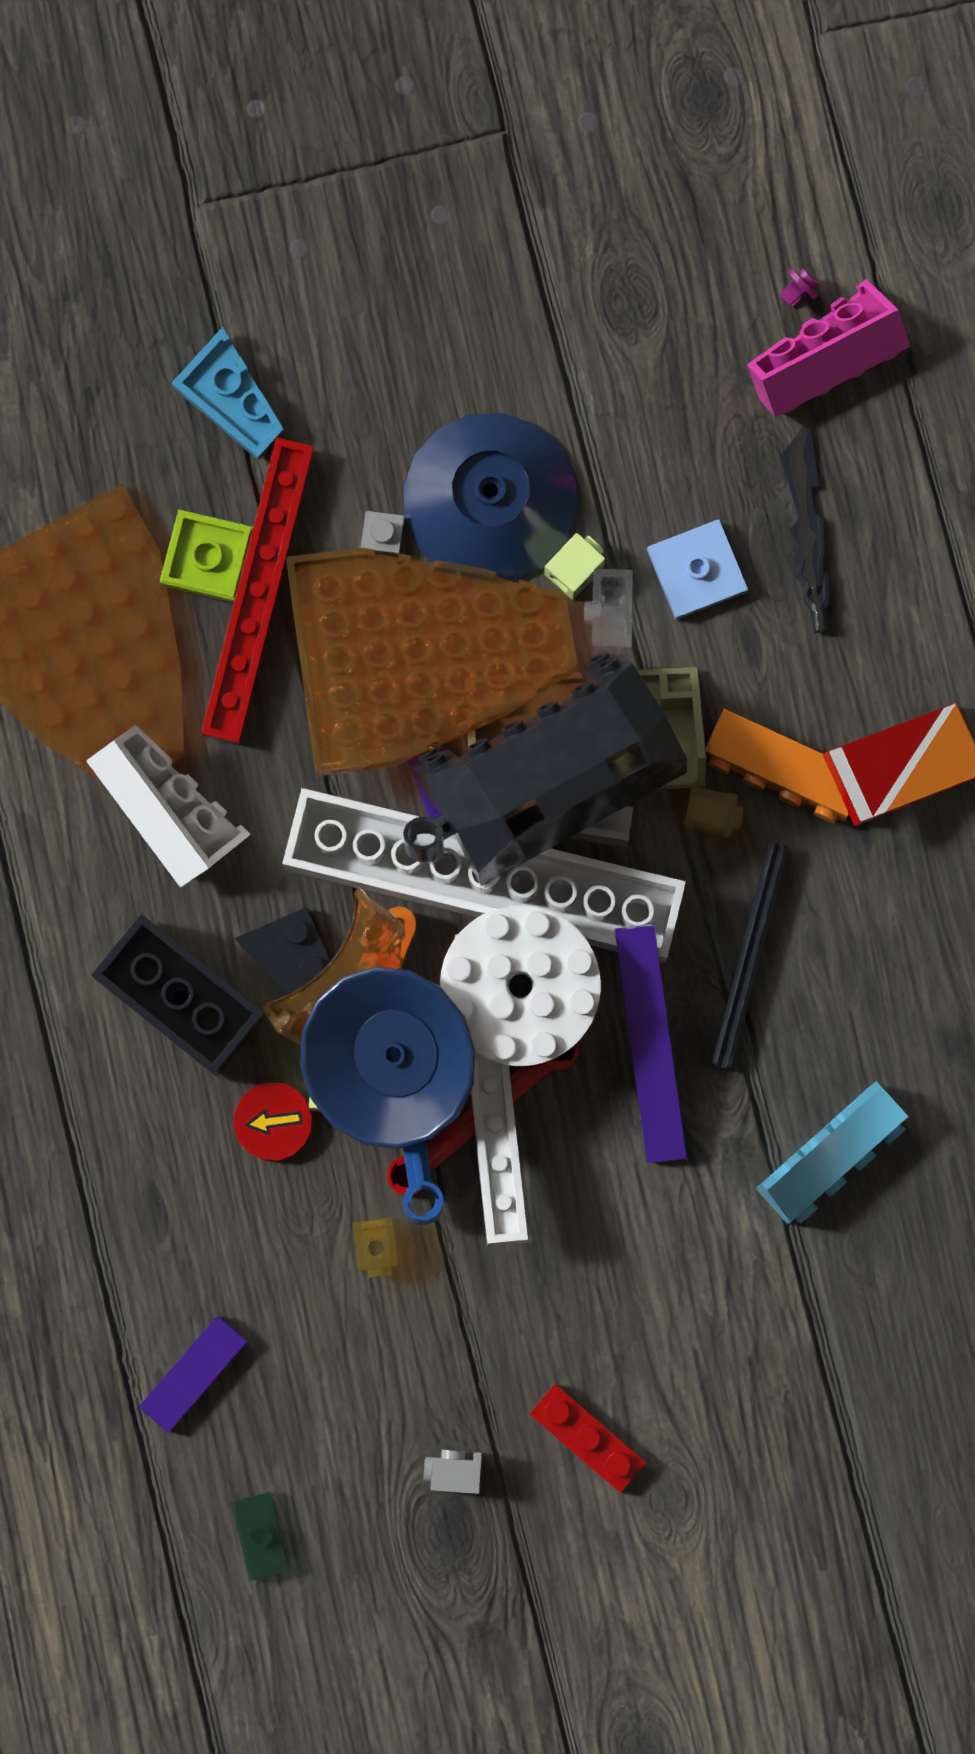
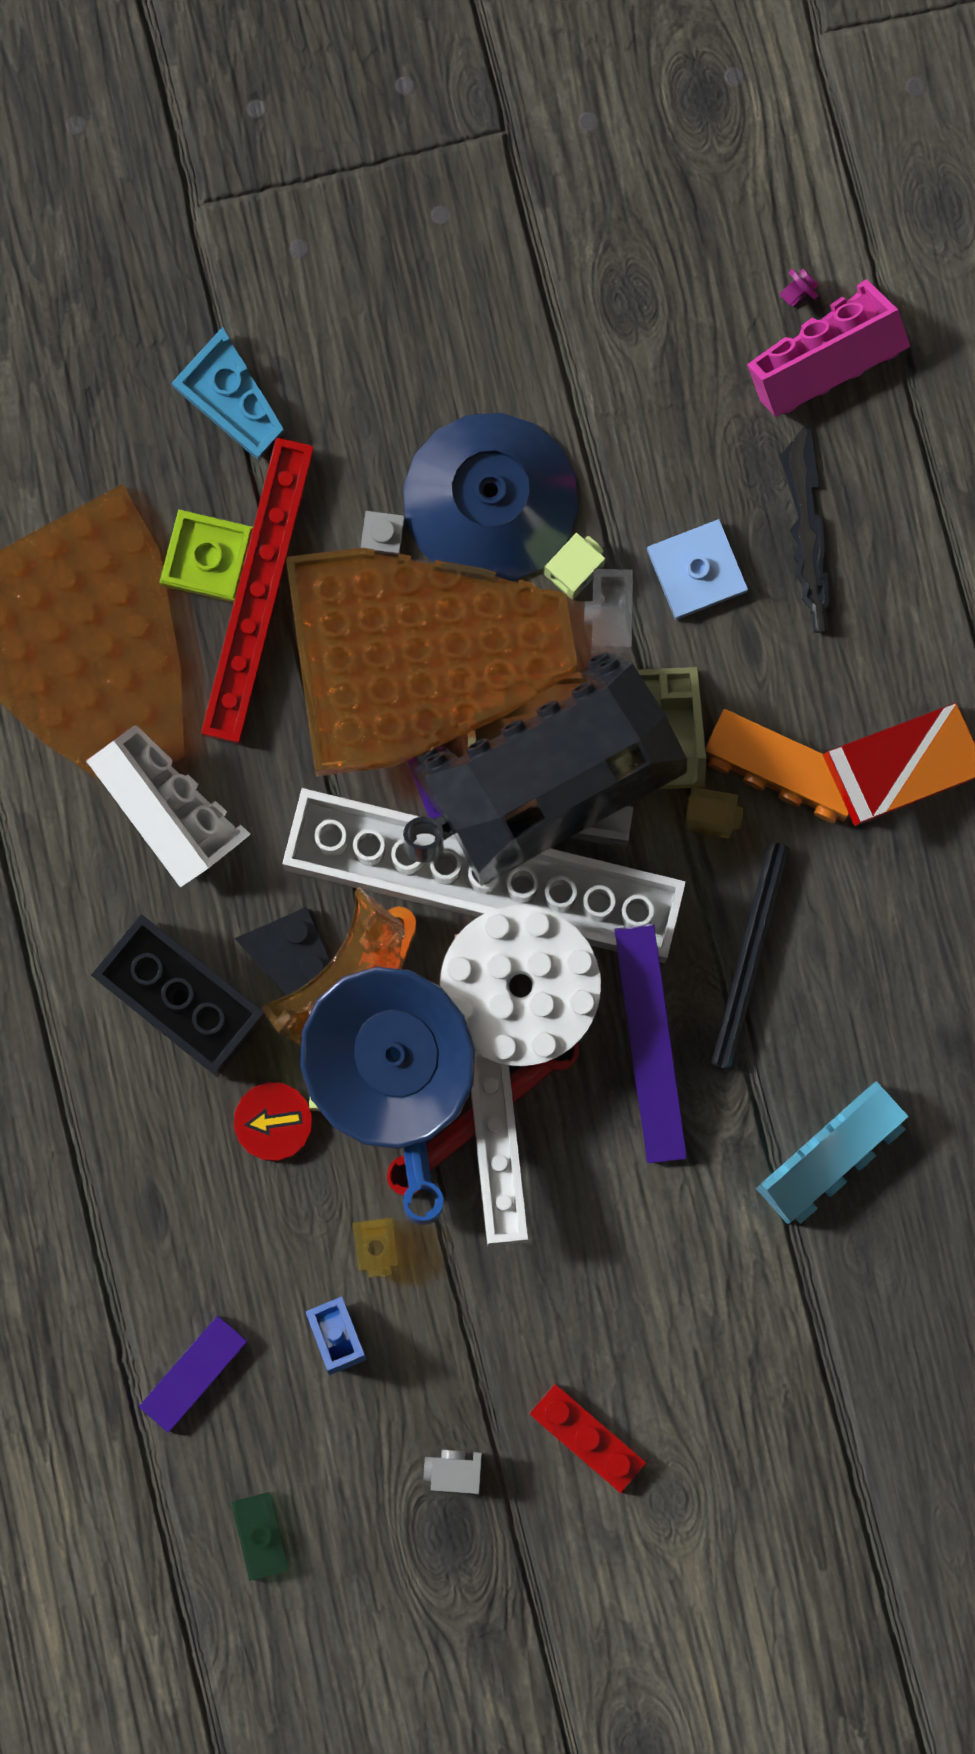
none -> slope [305,1297,367,1375]

